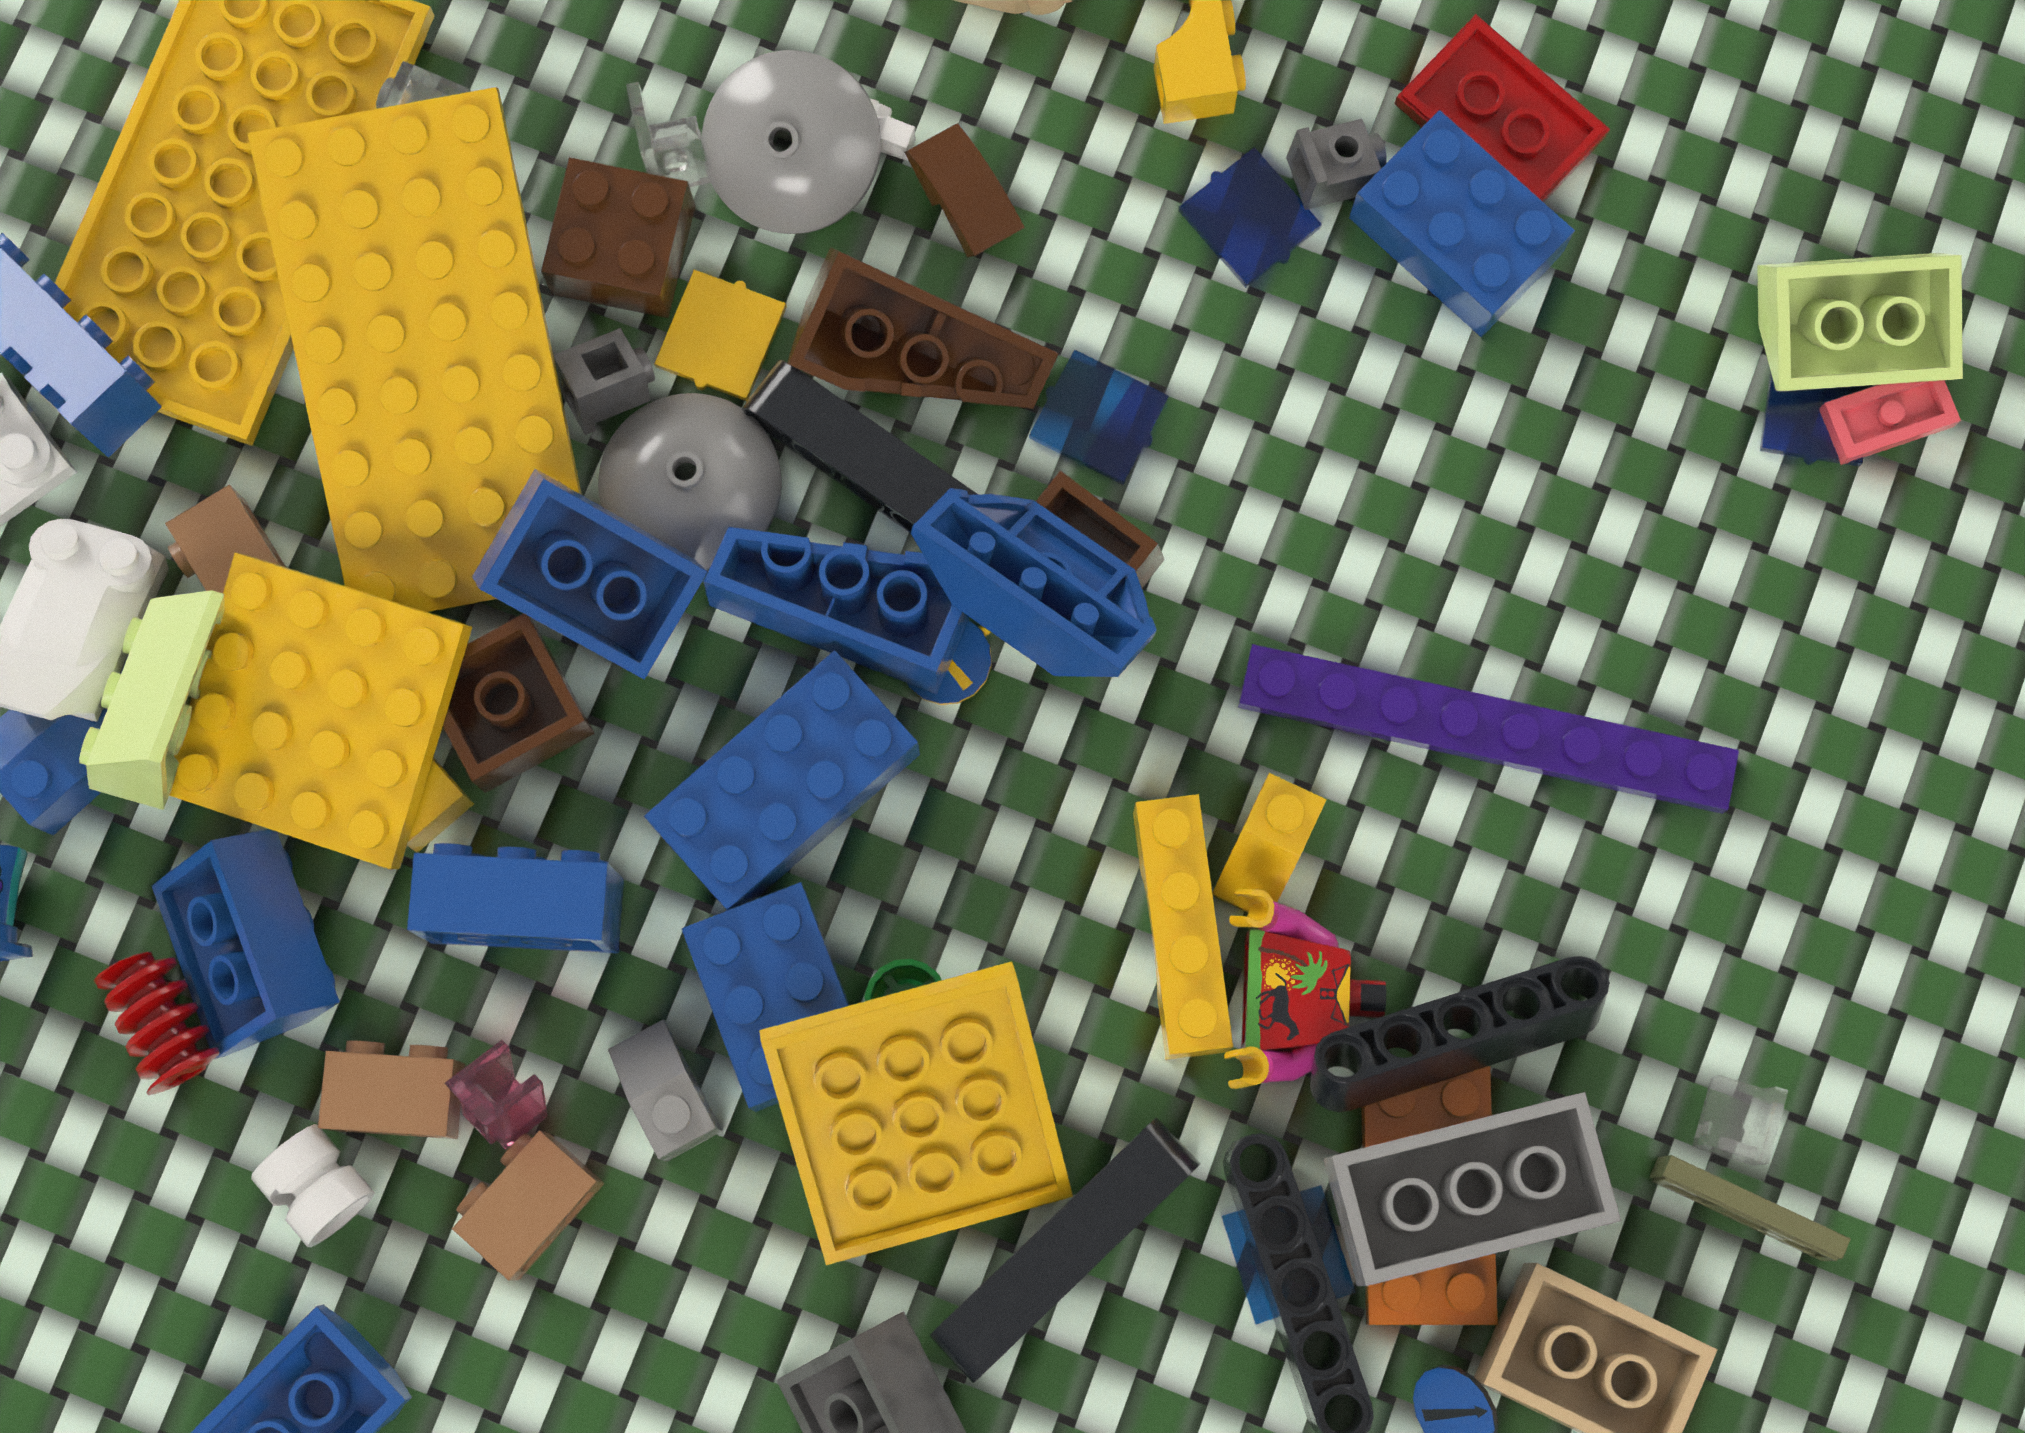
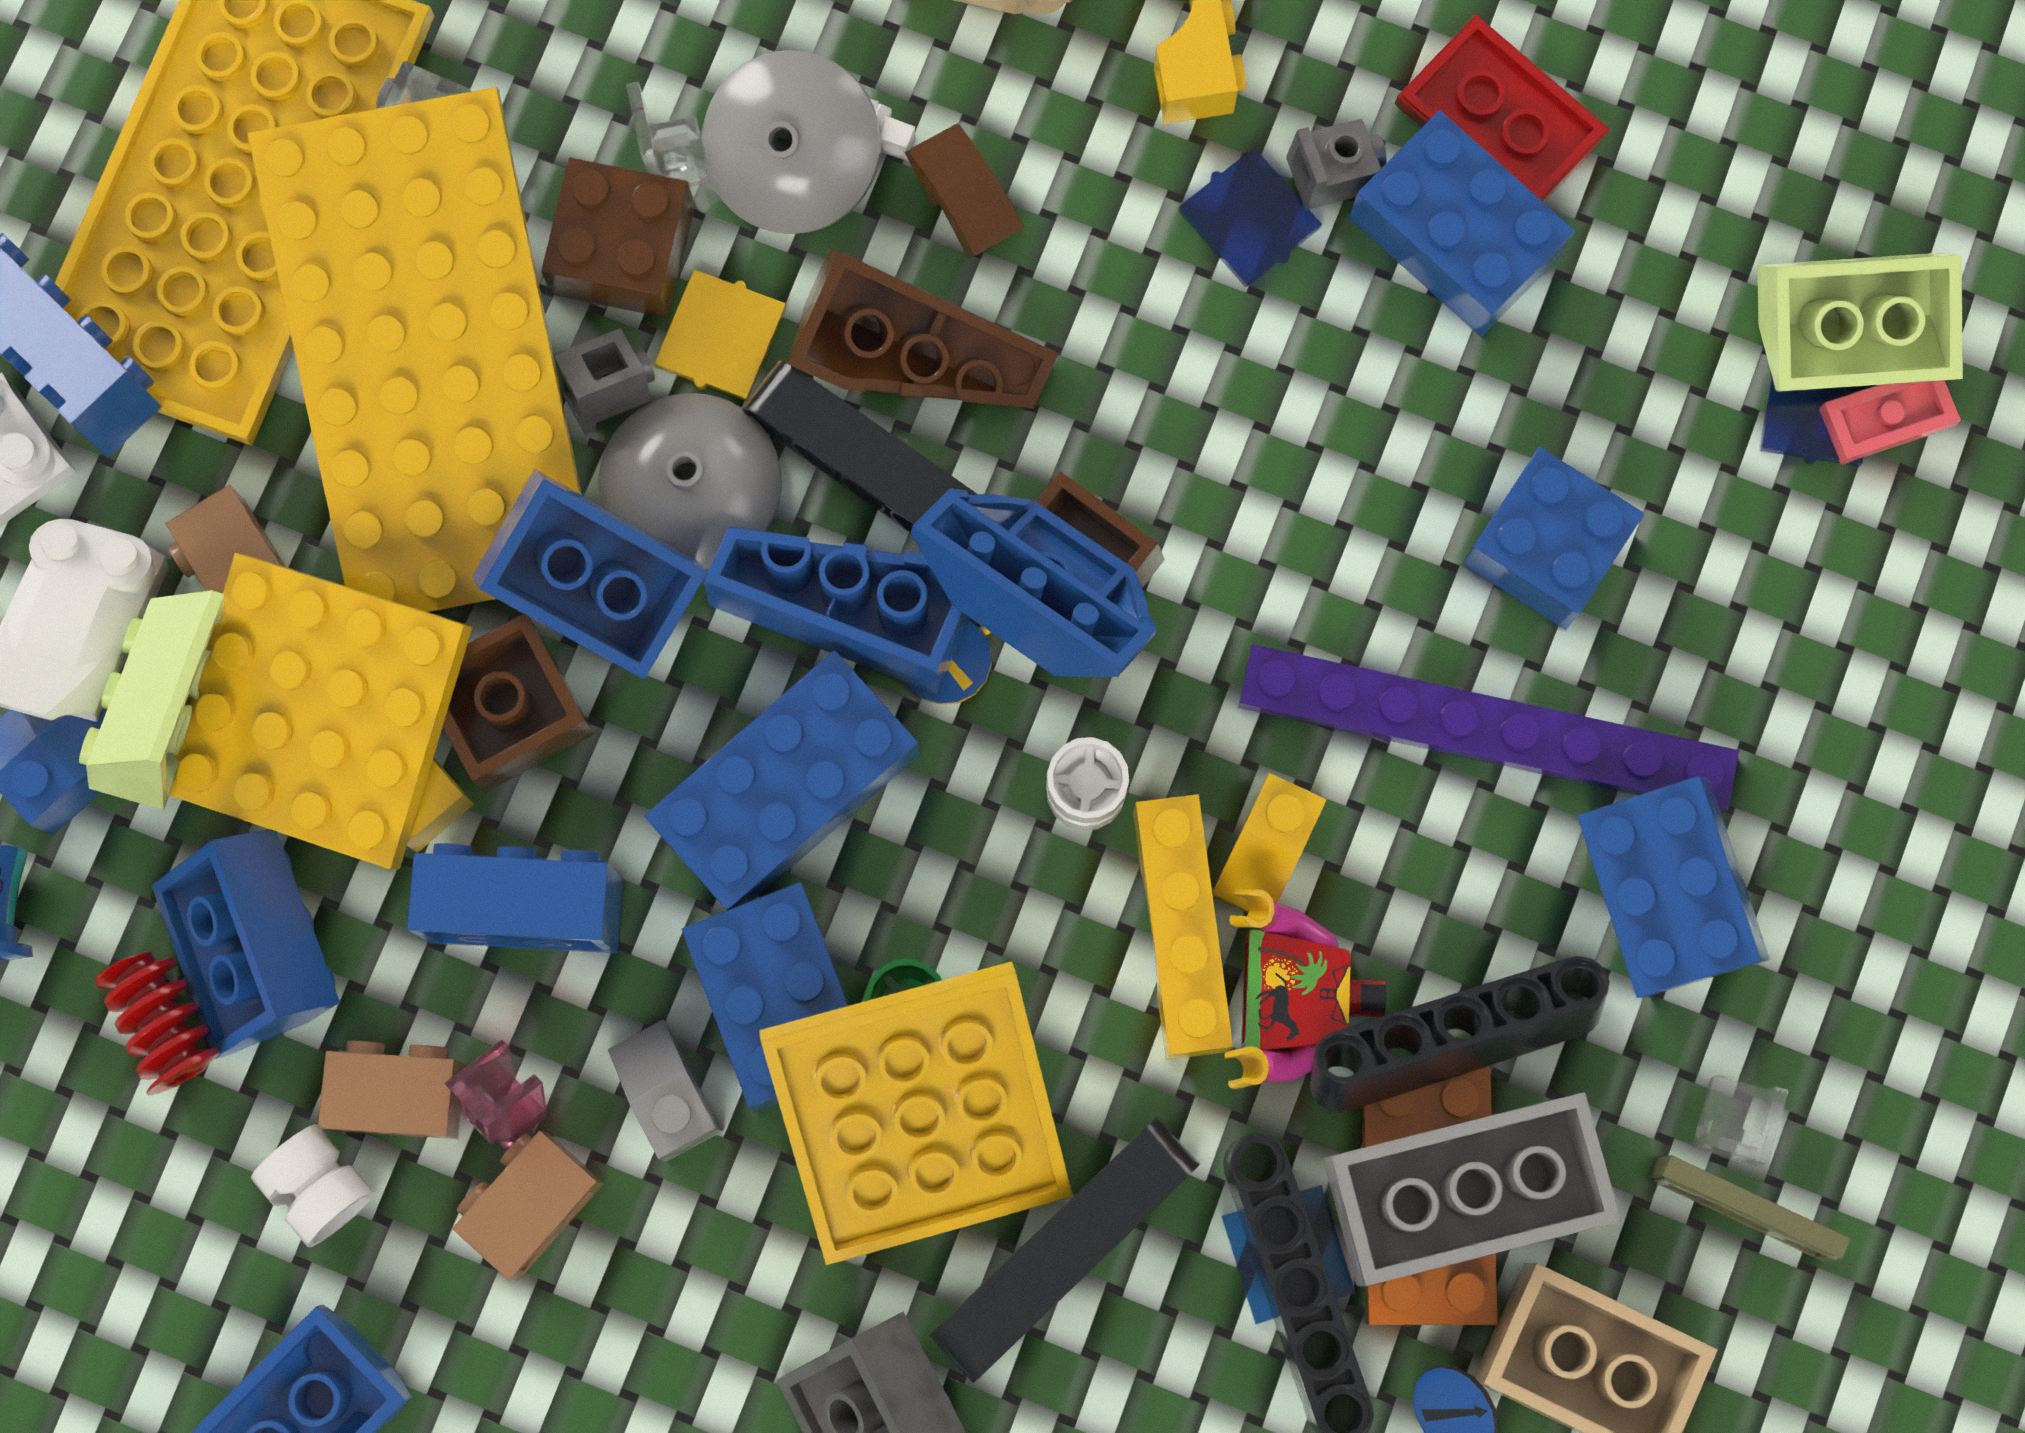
clear blue piece [1029,349,1169,485] -> none
none -> white wheel [1046,737,1129,831]
none -> blue brick [1462,446,1645,630]
none -> blue brick [1577,776,1770,998]

